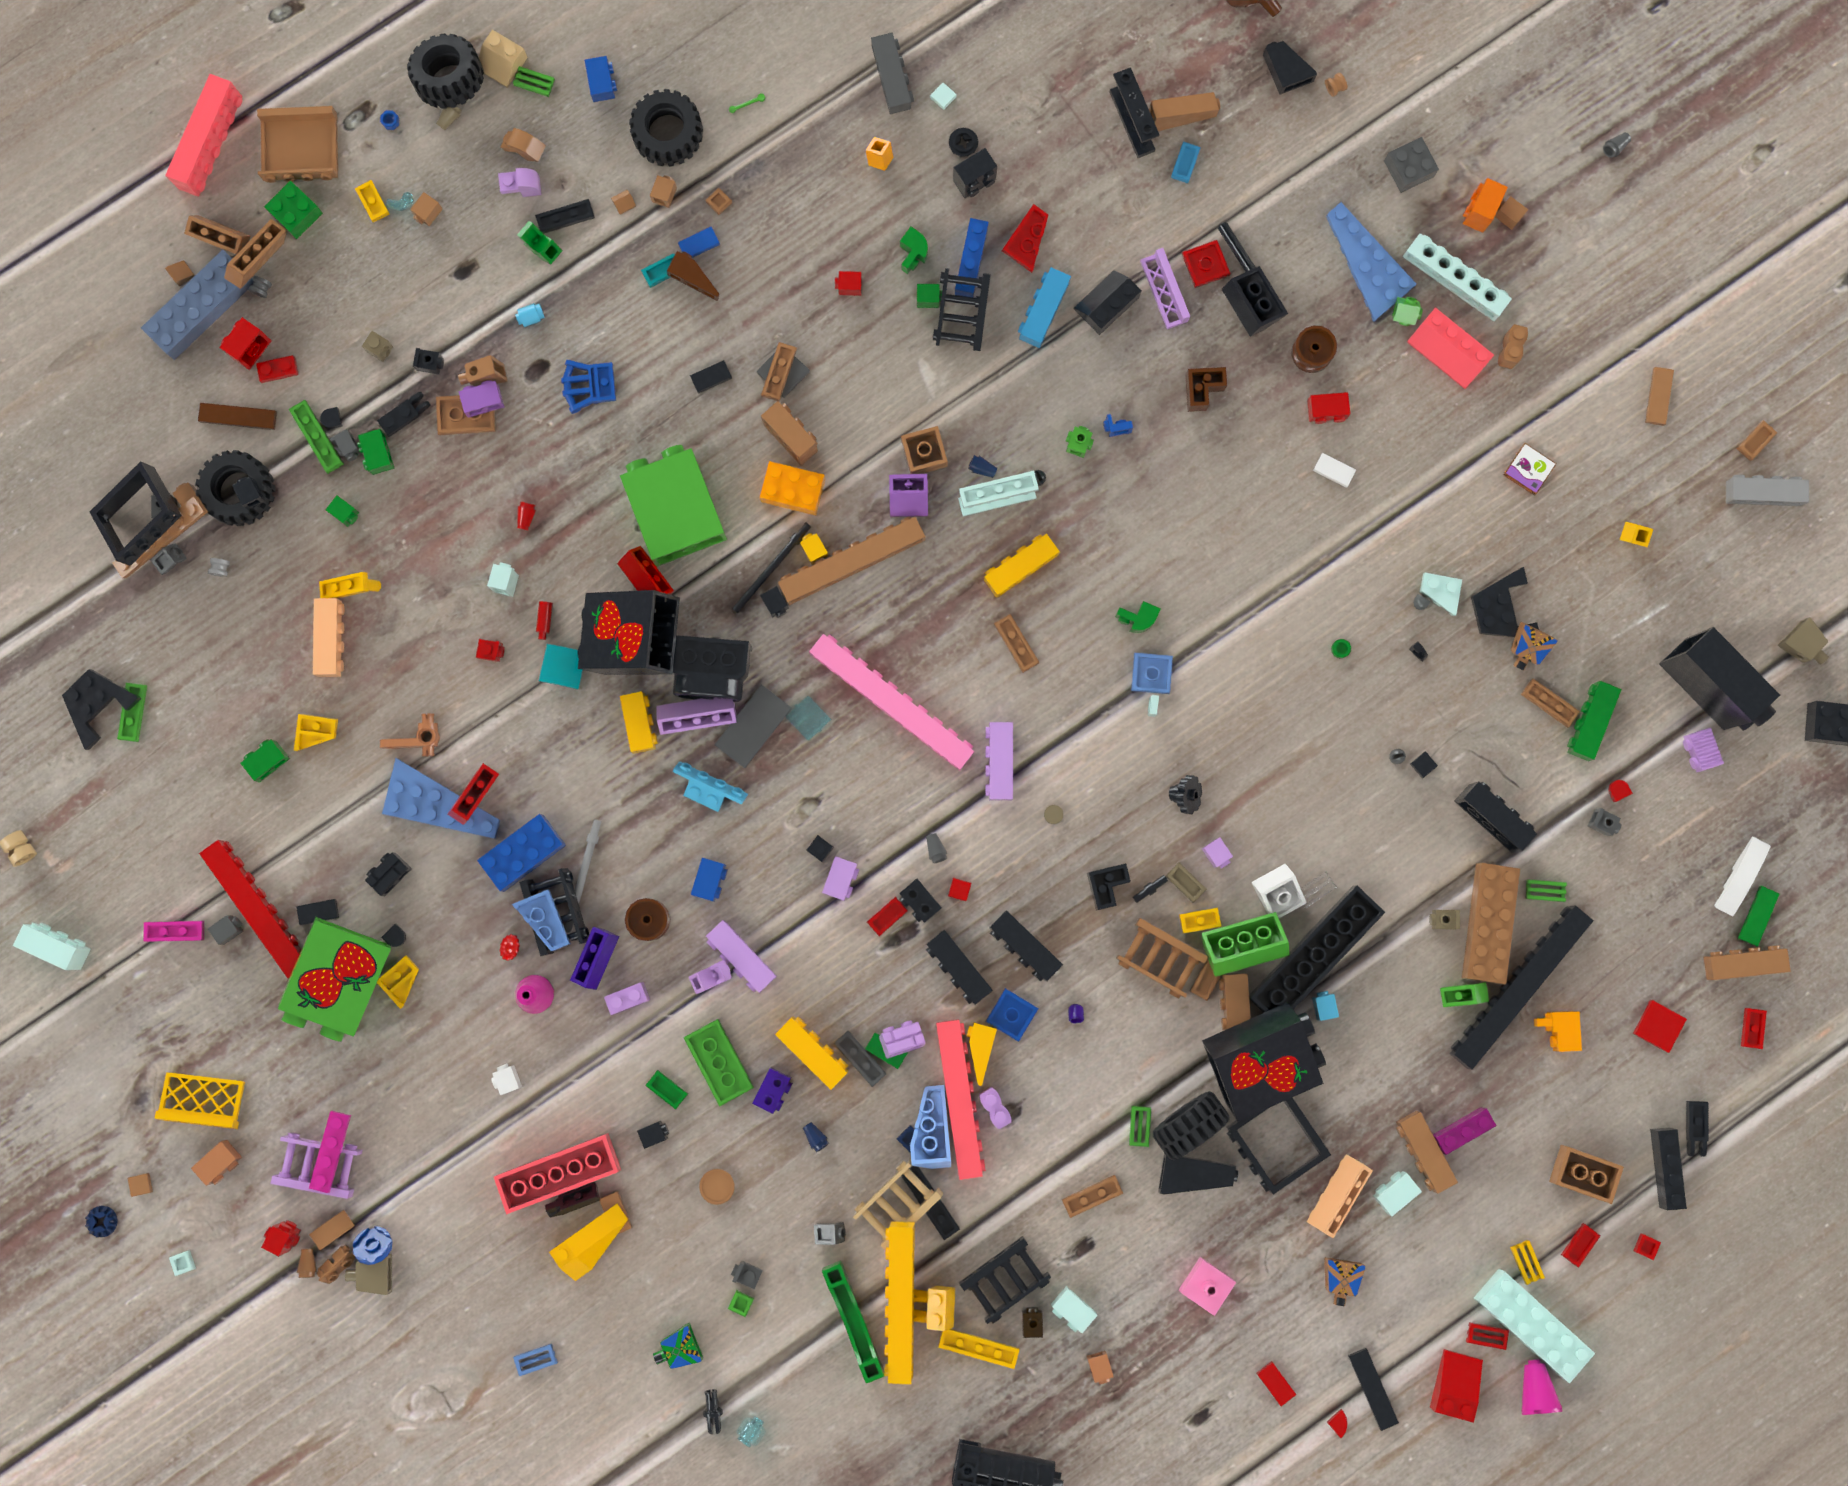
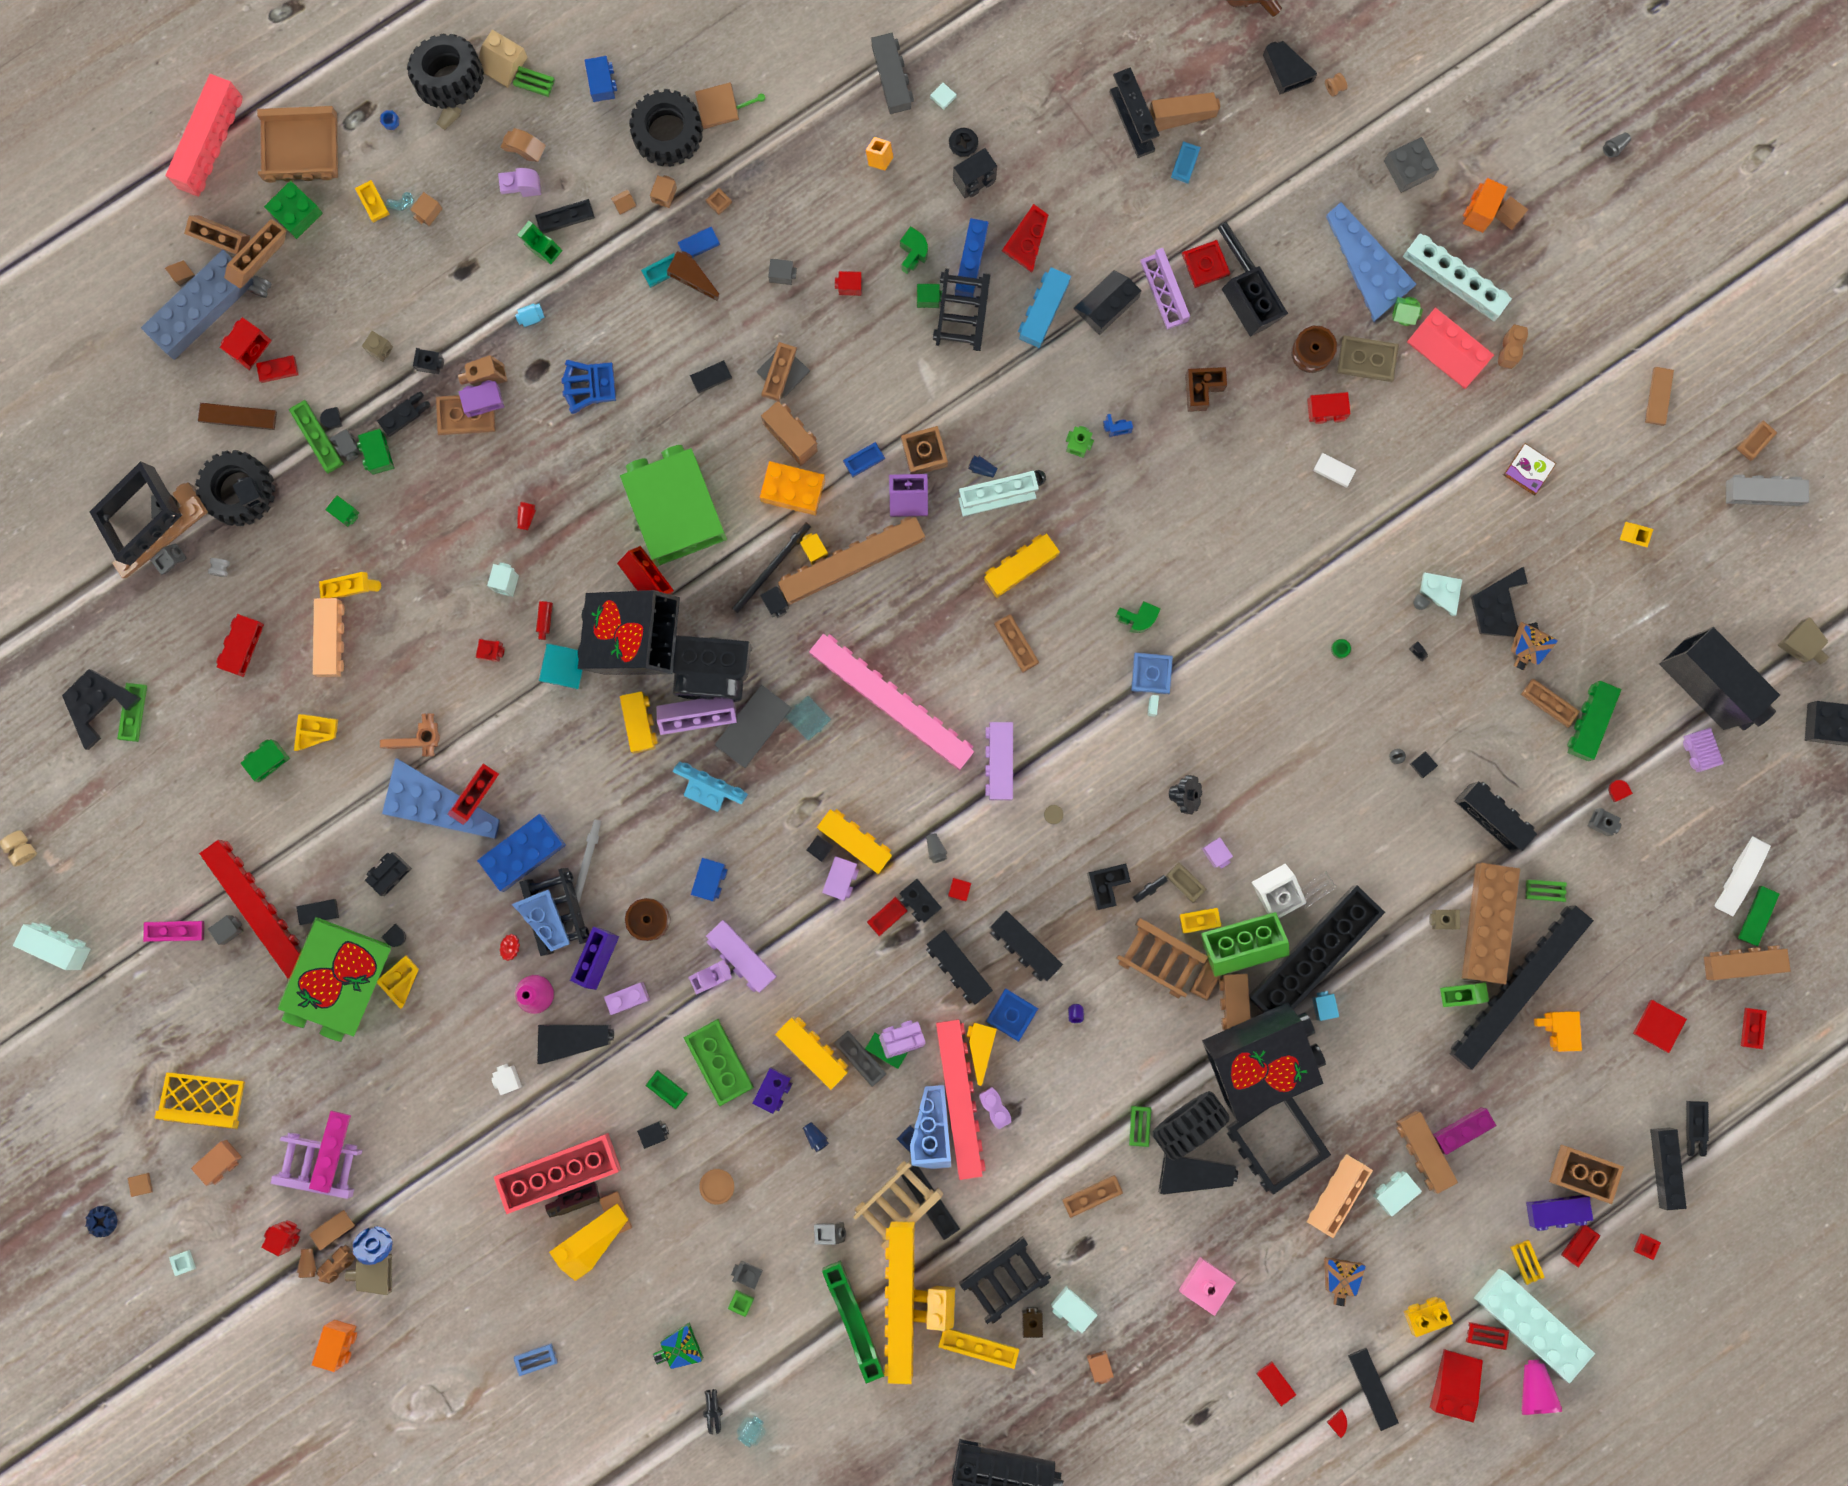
none -> red brick [216,614,264,677]
none -> orange brick [312,1319,357,1372]
none -> black slope [537,1024,614,1064]
none -> medium nougat tile [695,82,739,129]
none -> dark grey brick [768,259,797,285]
none -> yellow brick [816,809,892,875]
none -> blue tile [843,442,885,478]
none -> dark tan tile [1337,335,1399,382]
none -> yellow brick [1403,1297,1453,1337]
none -> dark purple brick [1526,1195,1593,1231]

